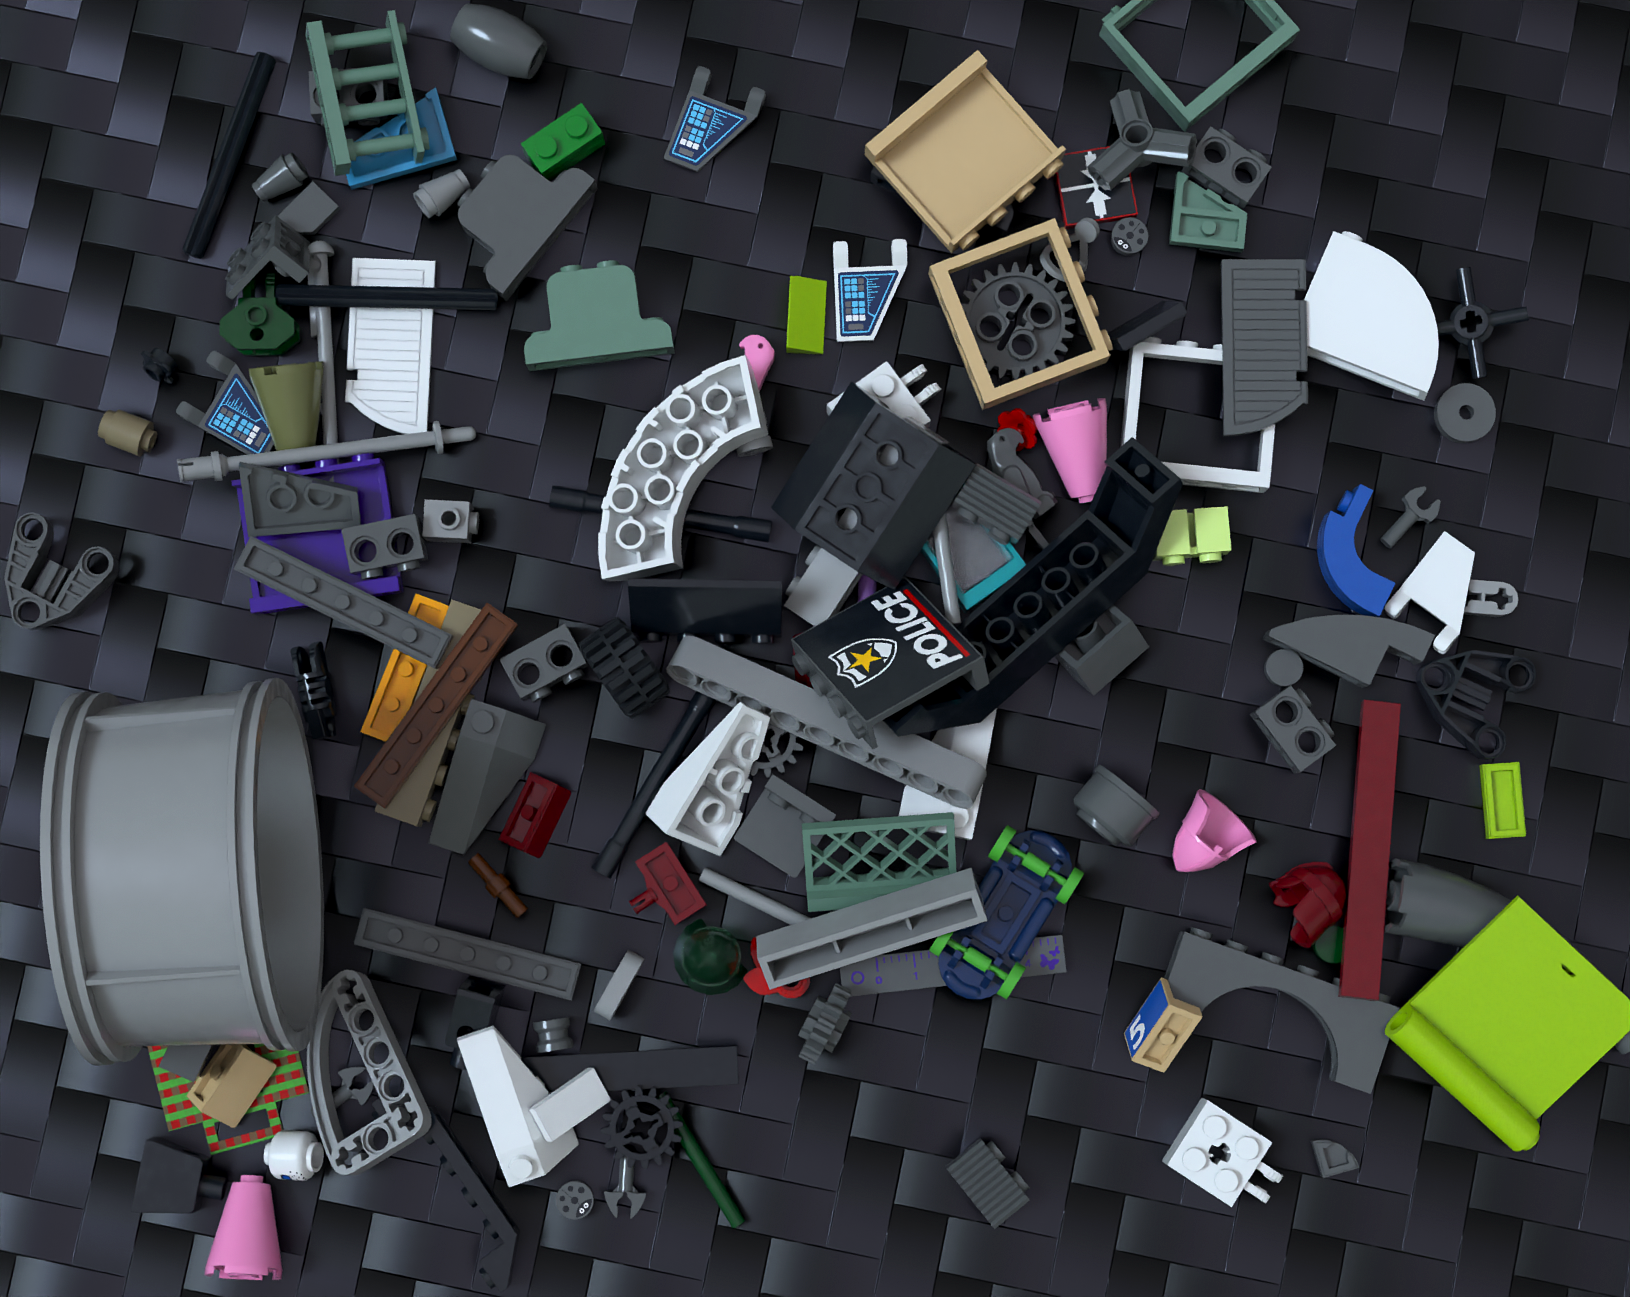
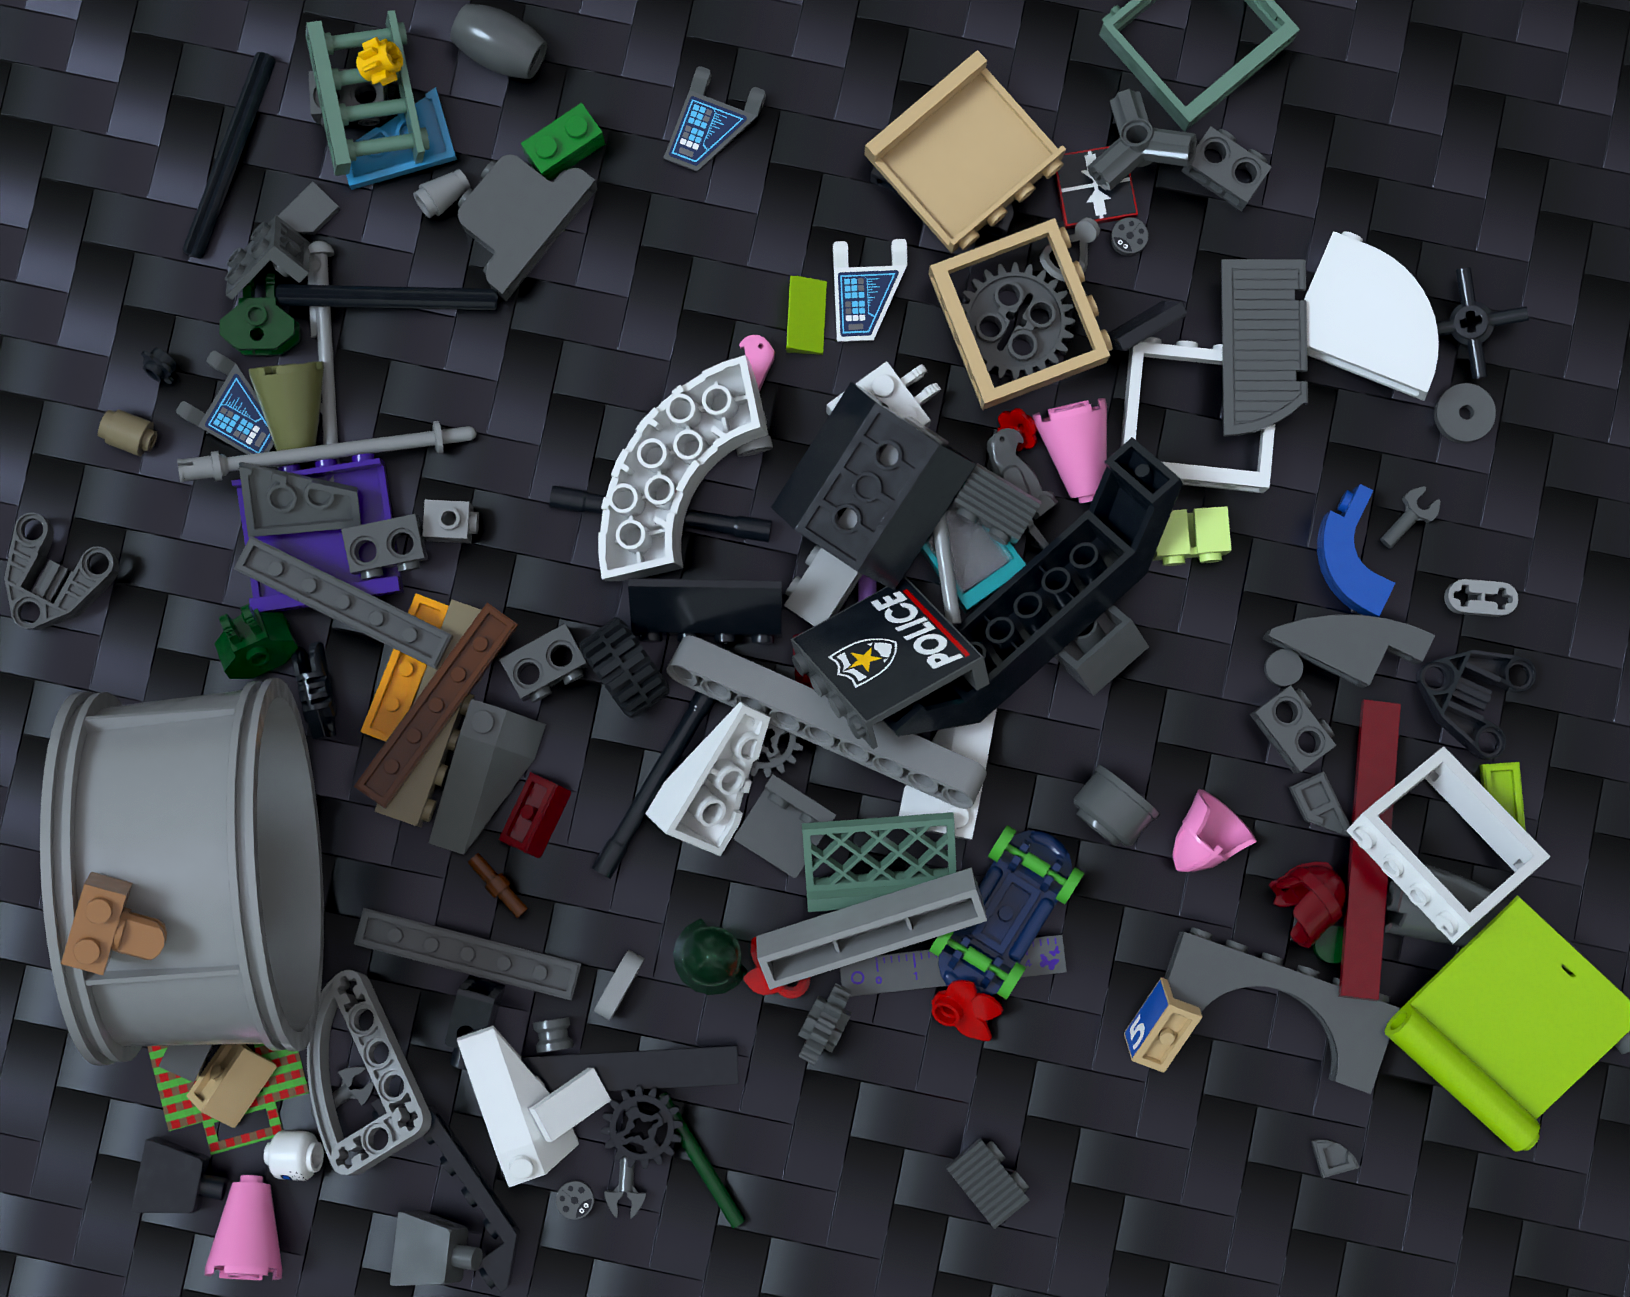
dark grey cone [252,152,309,202] -> none
white piece [345,258,436,434] -> none
sand green brick [524,260,675,371] -> none
dark red plate [629,842,707,925] -> none
light grey bar [699,867,811,925] -> none
white hinge [1162,1098,1283,1207] -> none
sand green wing [1169,172,1247,252] -> none
white flag [1384,531,1475,654] -> none
none -> medium nougat brick [61,872,167,975]
none -> dark green hinge [214,604,298,679]
none -> yellow gear [356,37,403,86]
none -> dark grey torso [390,1210,482,1286]
none -> red plate [932,980,1003,1041]
none -> dark grey tile [1288,771,1351,837]
none -> white window [1346,746,1550,944]

